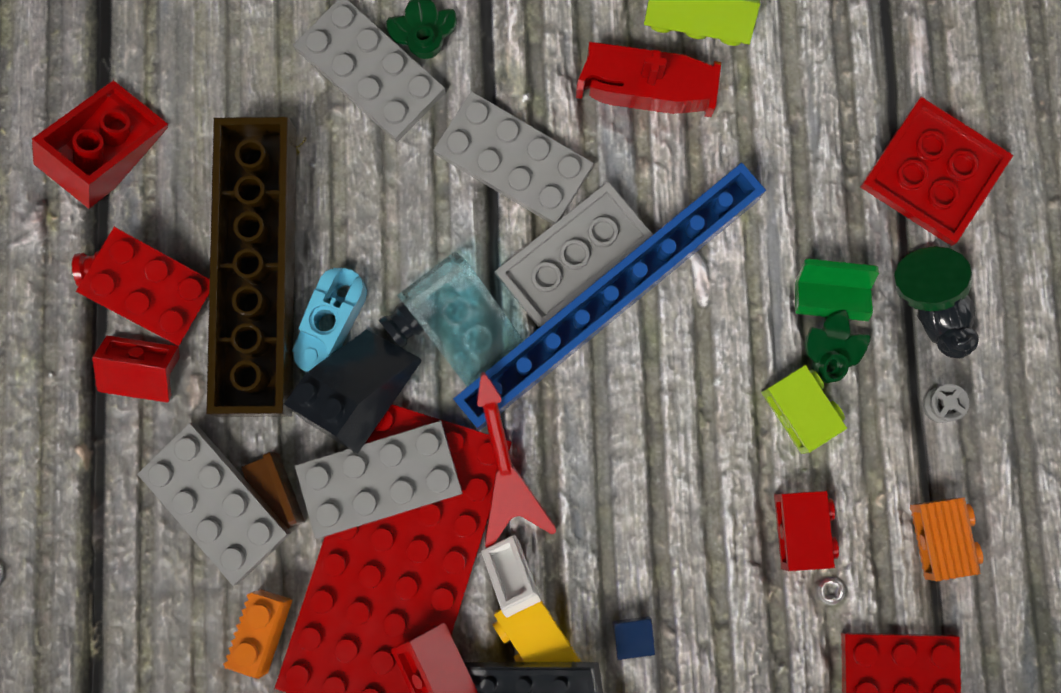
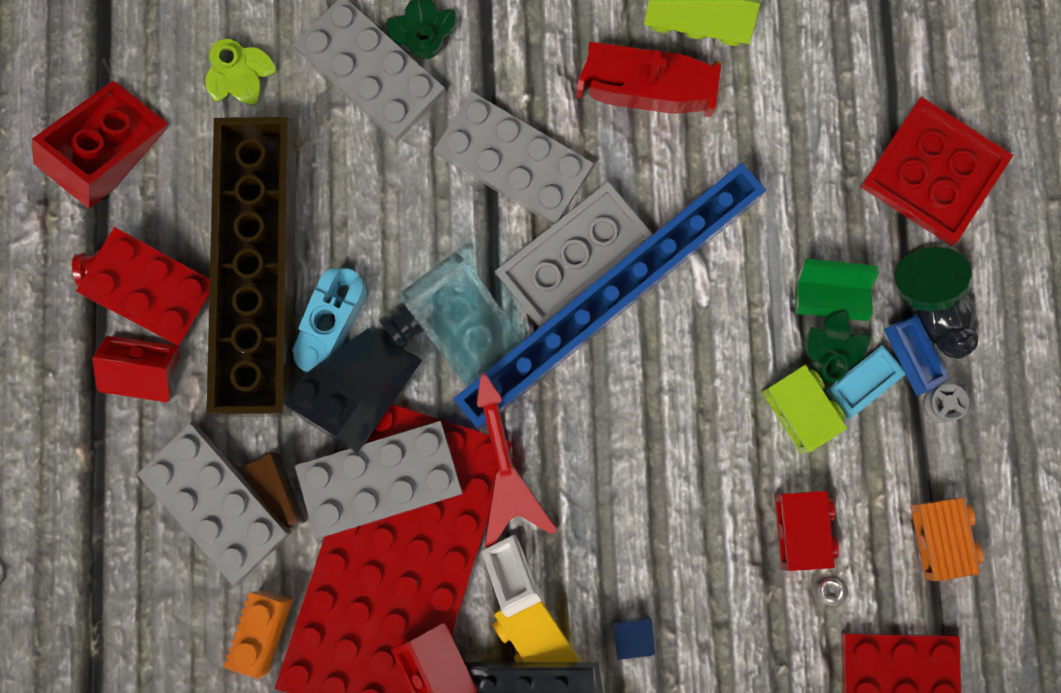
none -> lime plate [205,39,276,105]
none -> medium azure tile [823,345,906,420]
none -> blue tile [884,314,950,396]

